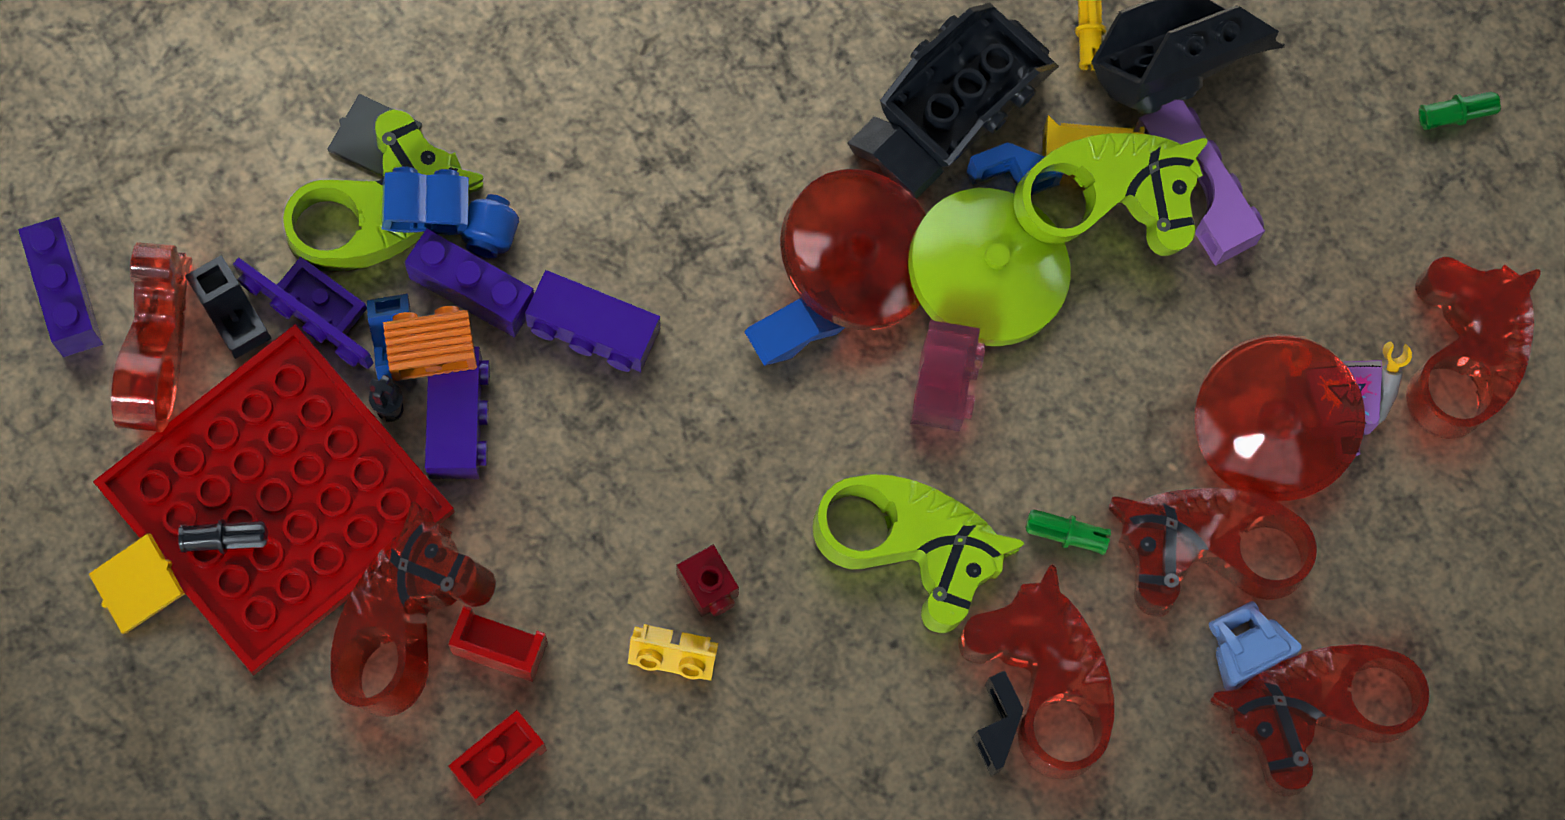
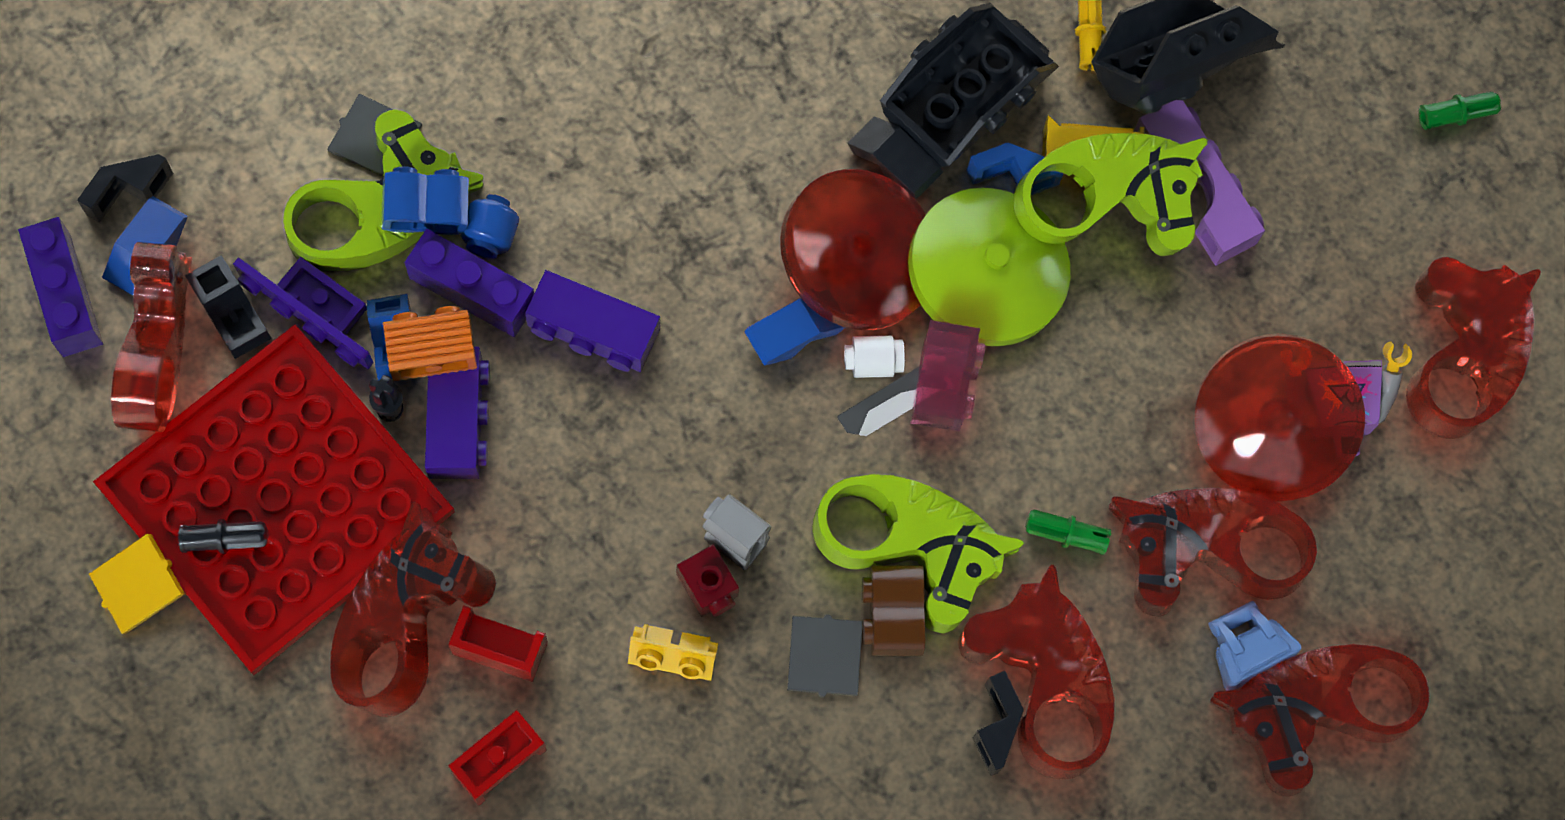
none -> black slope [77,154,173,223]
none -> blue slope [102,196,188,298]
none -> light grey brick [703,494,771,570]
none -> dark grey piece [787,614,863,698]
none -> sticker [837,355,957,436]
none -> white brick [844,335,905,378]
none -> reddish brown brick [862,566,925,656]

